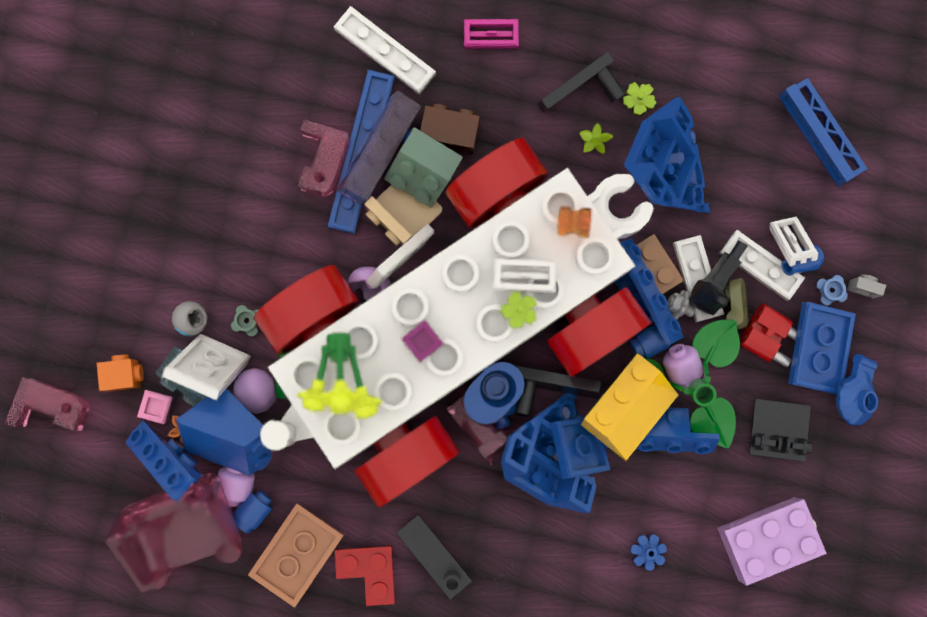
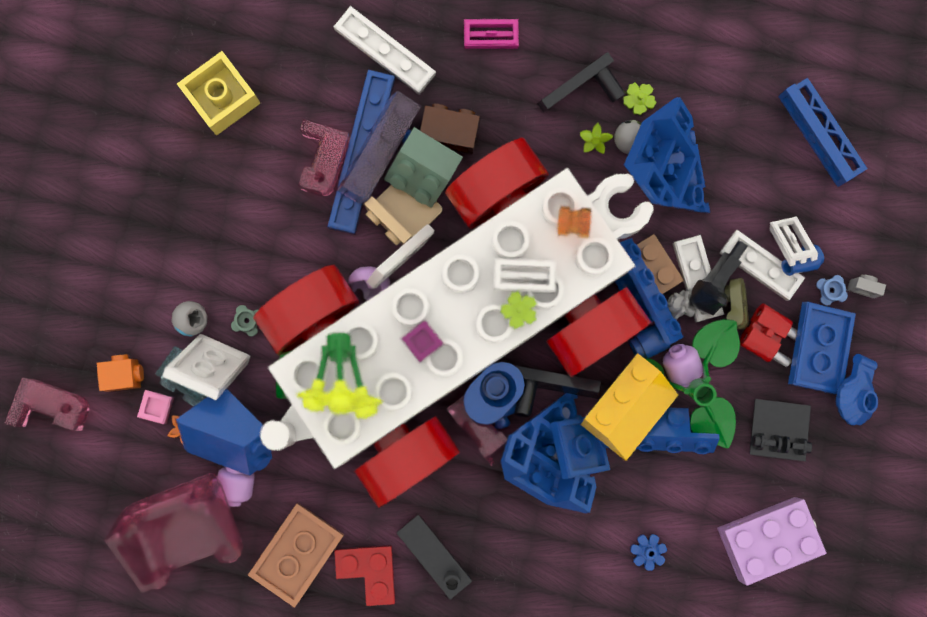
blue bracket [126,420,202,502] -> none
blue brick [231,490,273,534] -> none
lavender hair [234,368,277,414] -> none
none -> light yellow brick [177,51,261,136]
none -> light grey piece [614,120,641,154]

